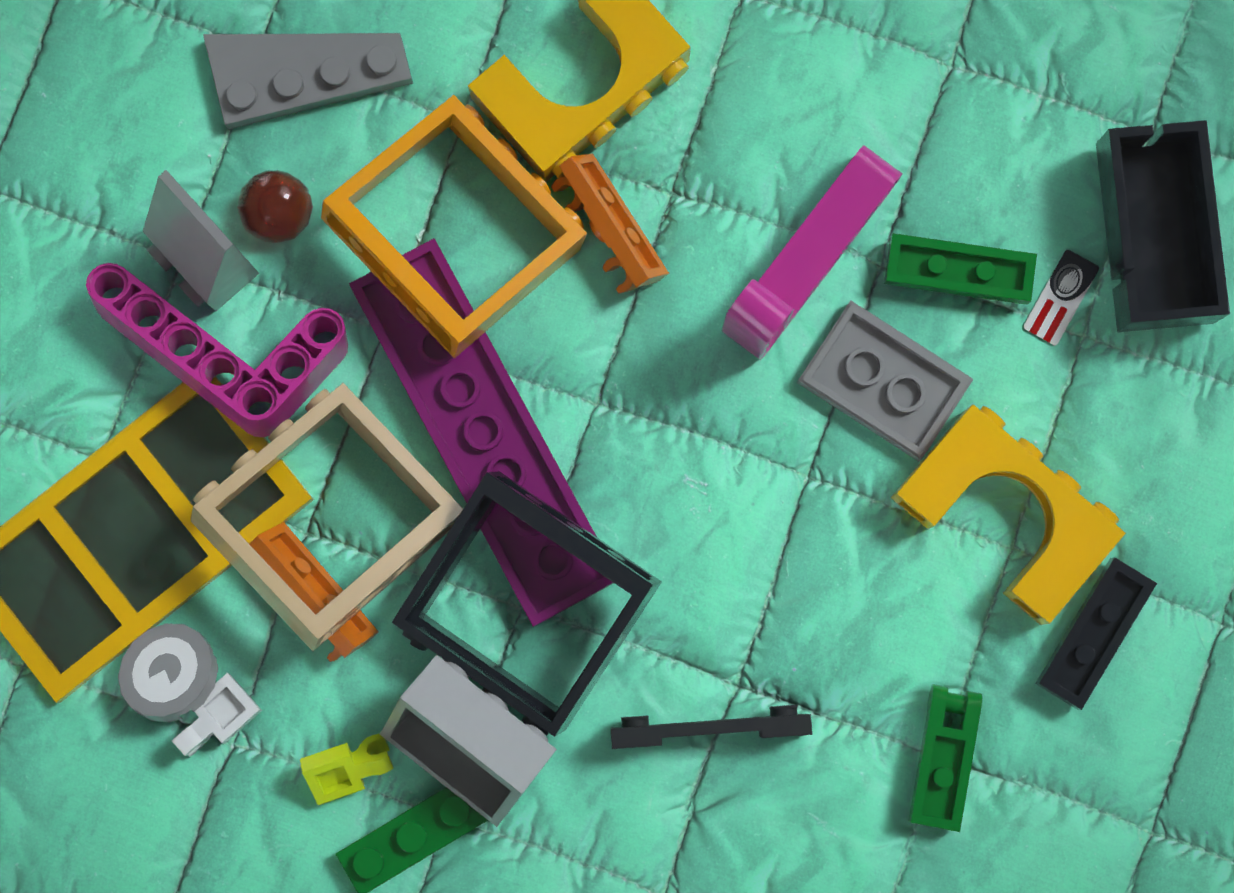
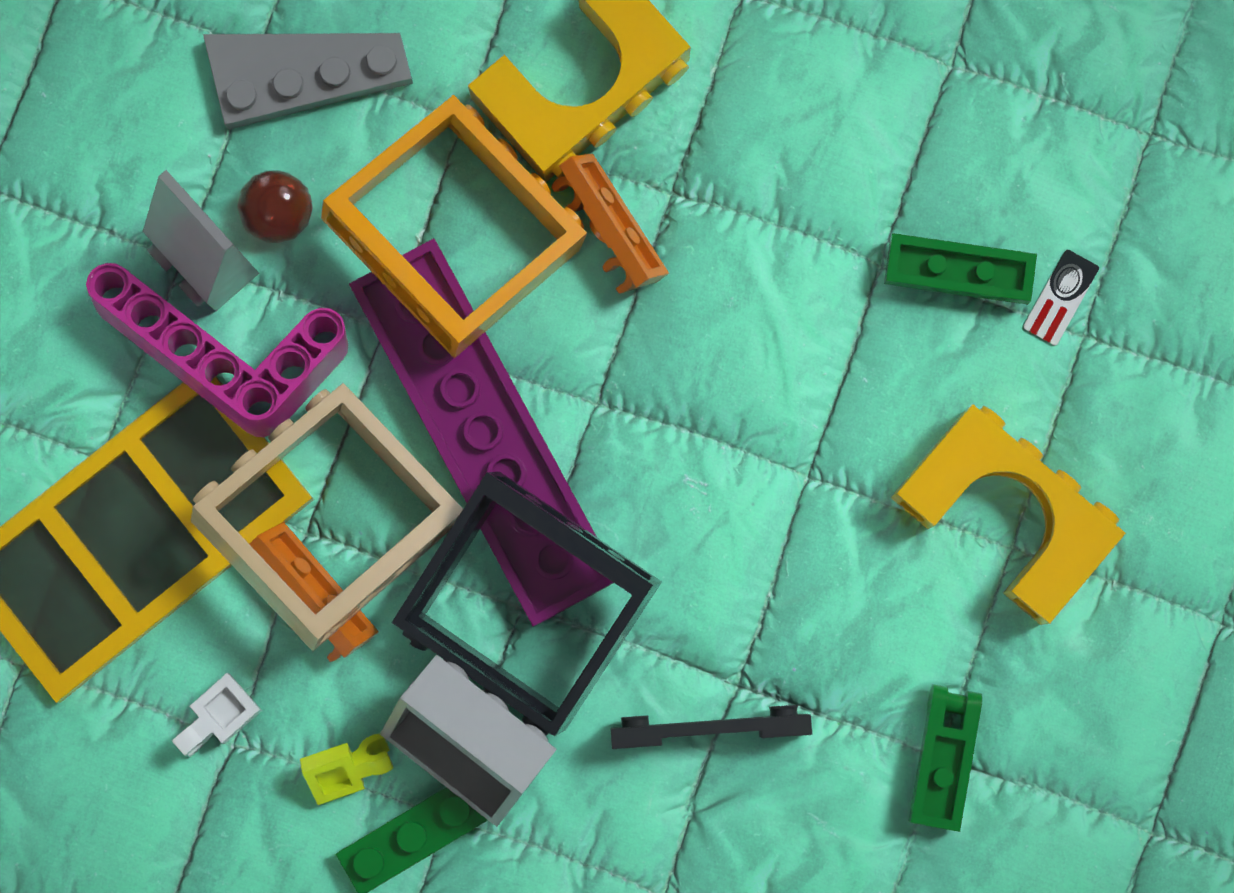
light grey tile [118,623,218,722] -> none
dark pink beam [722,145,903,360] -> none
light grey tile [797,300,973,461] -> none
black plate [1035,557,1157,710] -> none
black piece [1096,120,1230,332] -> none

